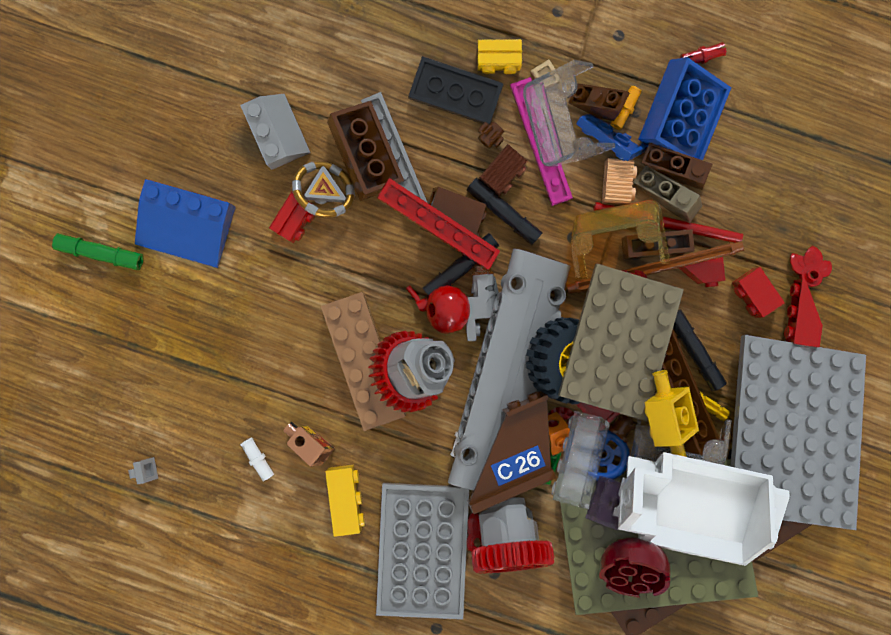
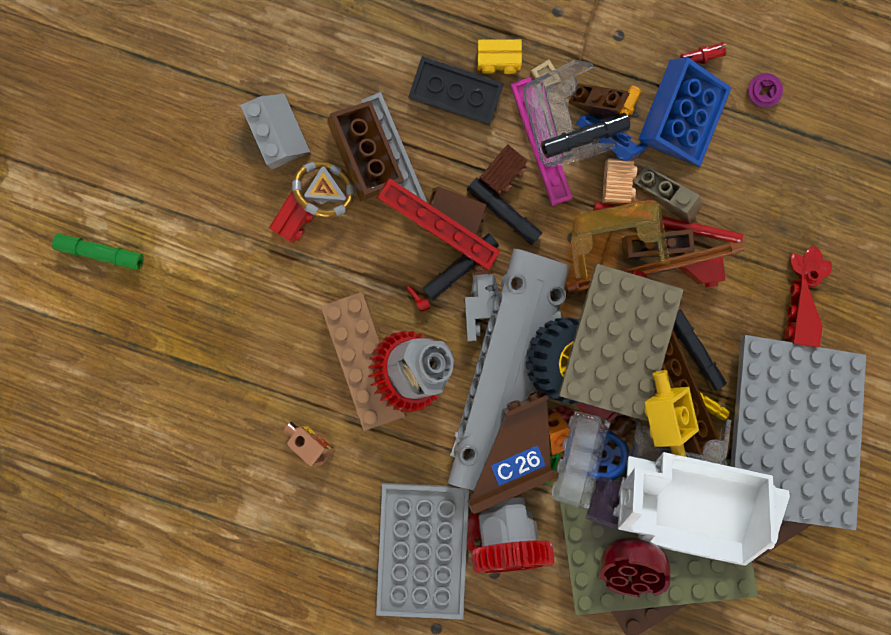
light grey tile [128,457,158,484] -> none
blue slope [135,179,236,268] -> none
white pin [240,437,274,481] -> none
yellow brick [325,464,365,537] -> none
red piece [426,285,470,334] -> none
reddish brown gear [478,121,504,149] -> none
reddish brown slope [642,143,713,190] -> none
red brick [732,267,785,318] -> none
none -> black piece [541,113,630,158]
none -> magenta gear [747,73,783,108]

